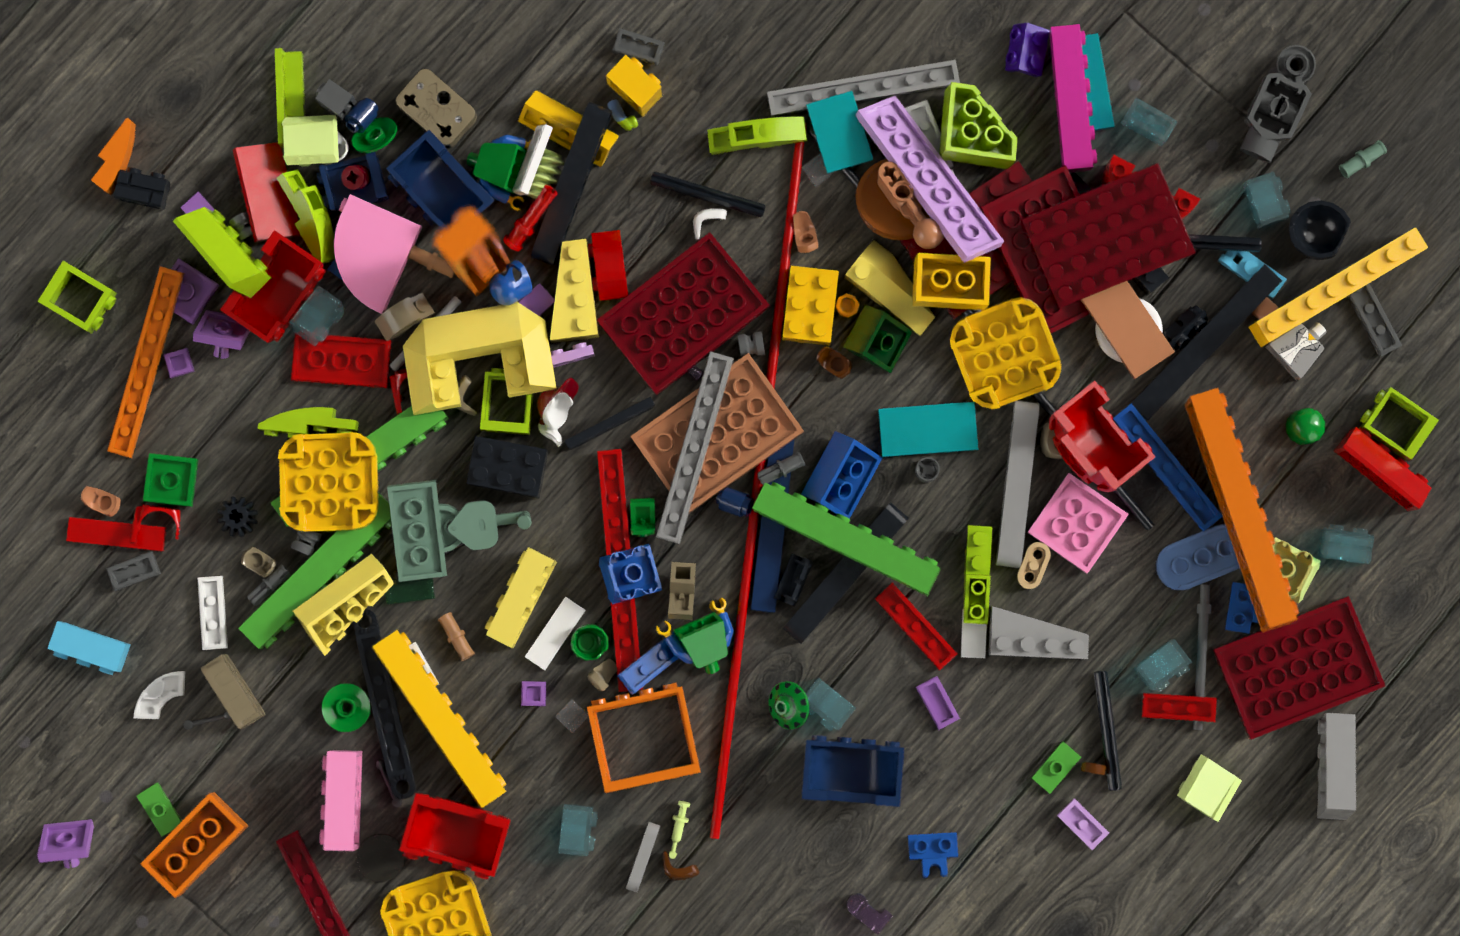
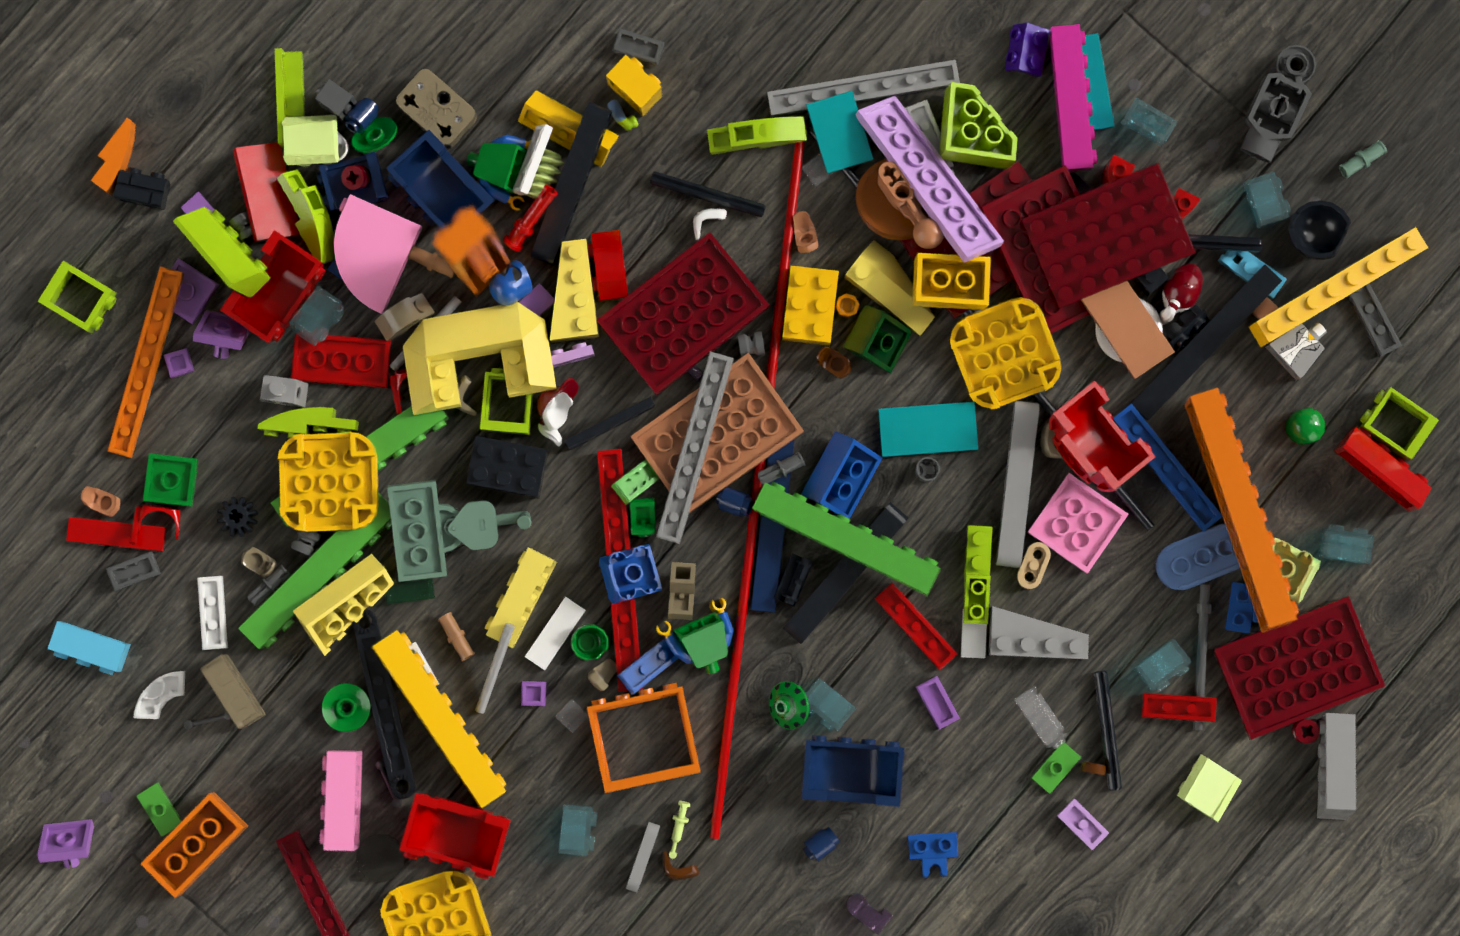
none -> light grey torso [260,375,309,408]
none -> light grey bar [475,623,515,714]
none -> bright green plate [611,459,660,505]
none -> dark blue brick [803,827,840,862]
none -> clear window [1013,686,1069,749]
none -> dark red hair [1159,264,1203,325]
none -> dark red wheel [1292,719,1320,744]

